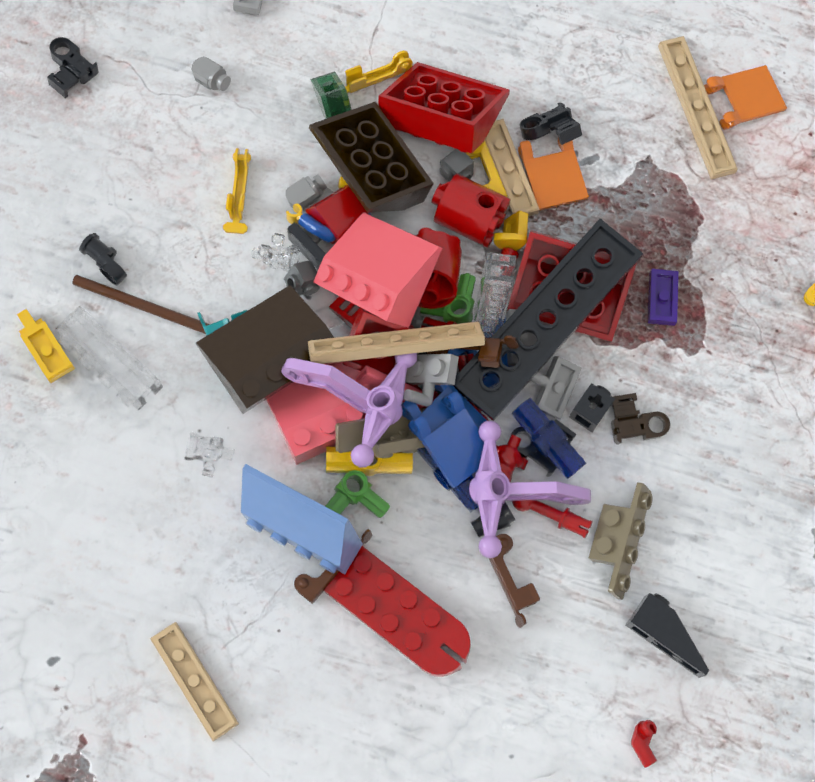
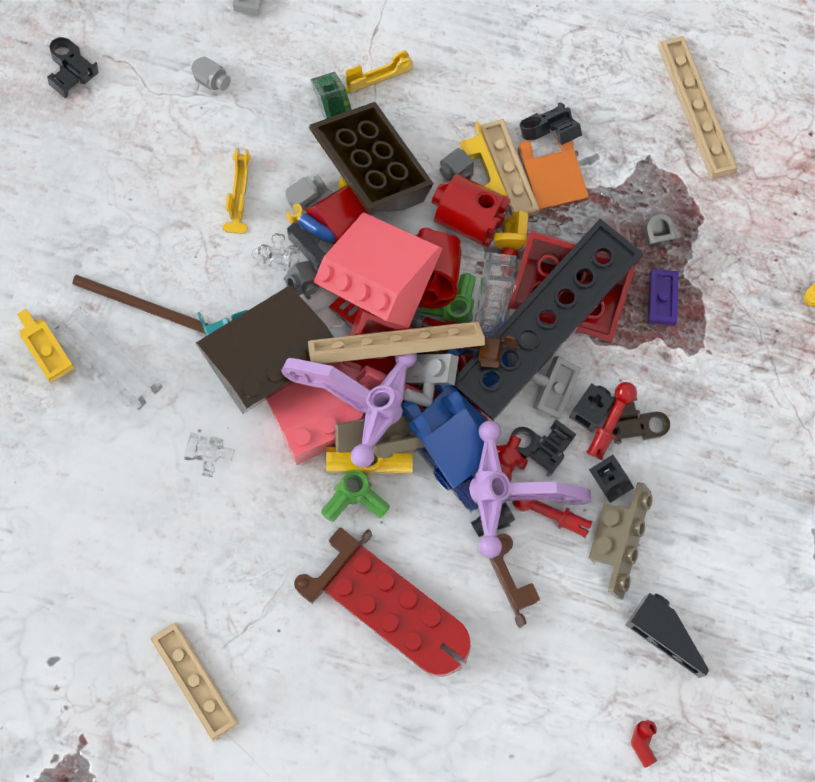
black connector [79,233,127,286] -> none
medium blue slope [241,464,363,574] -> none
red slope [378,62,510,154] -> none
clear blue piece [512,398,586,480] -> none
orange flag [704,65,787,130] -> none
none -> red pin [586,382,637,460]
none -> black brick [589,455,634,503]
none -> plate [644,213,677,247]

